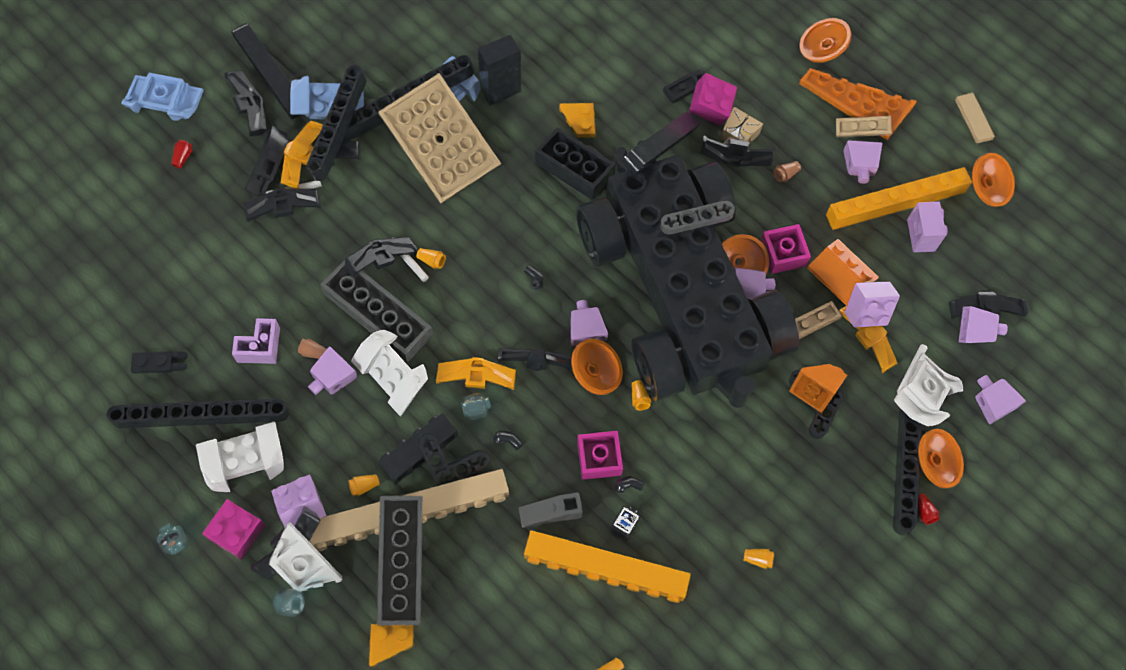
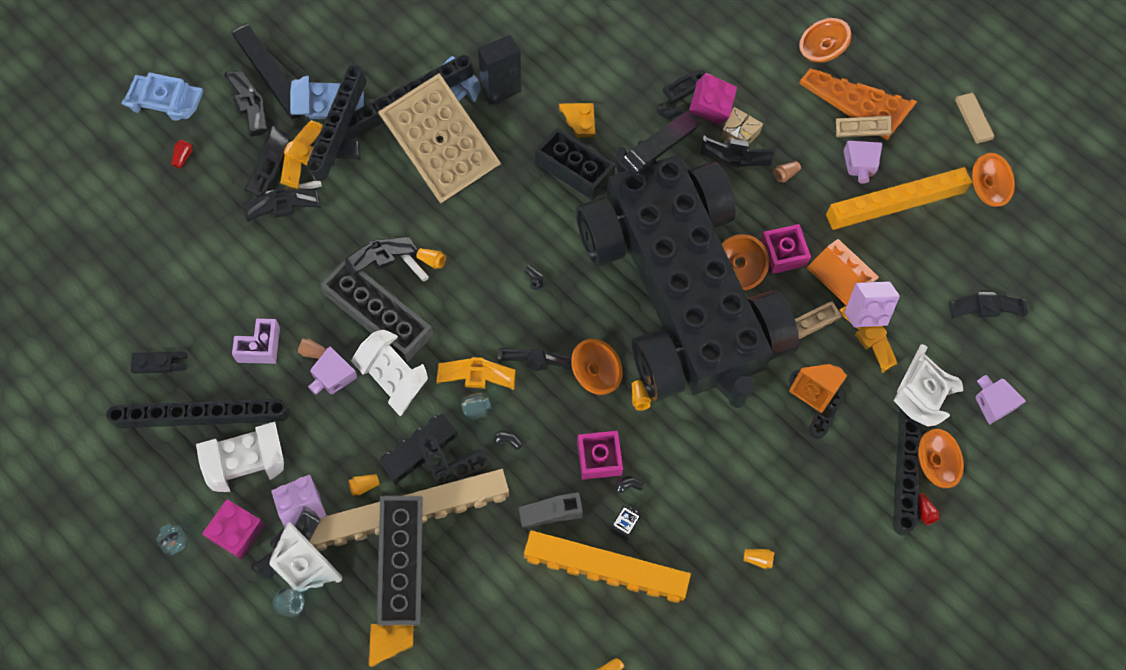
lavender torso [571,300,608,347] -> none
dark grey beam [660,201,735,234] -> none
lavender torso [733,267,775,299] -> none
lavender brick [907,202,948,252] -> none
lavender torso [959,307,1007,343] -> none
none -> black arm [657,103,684,119]

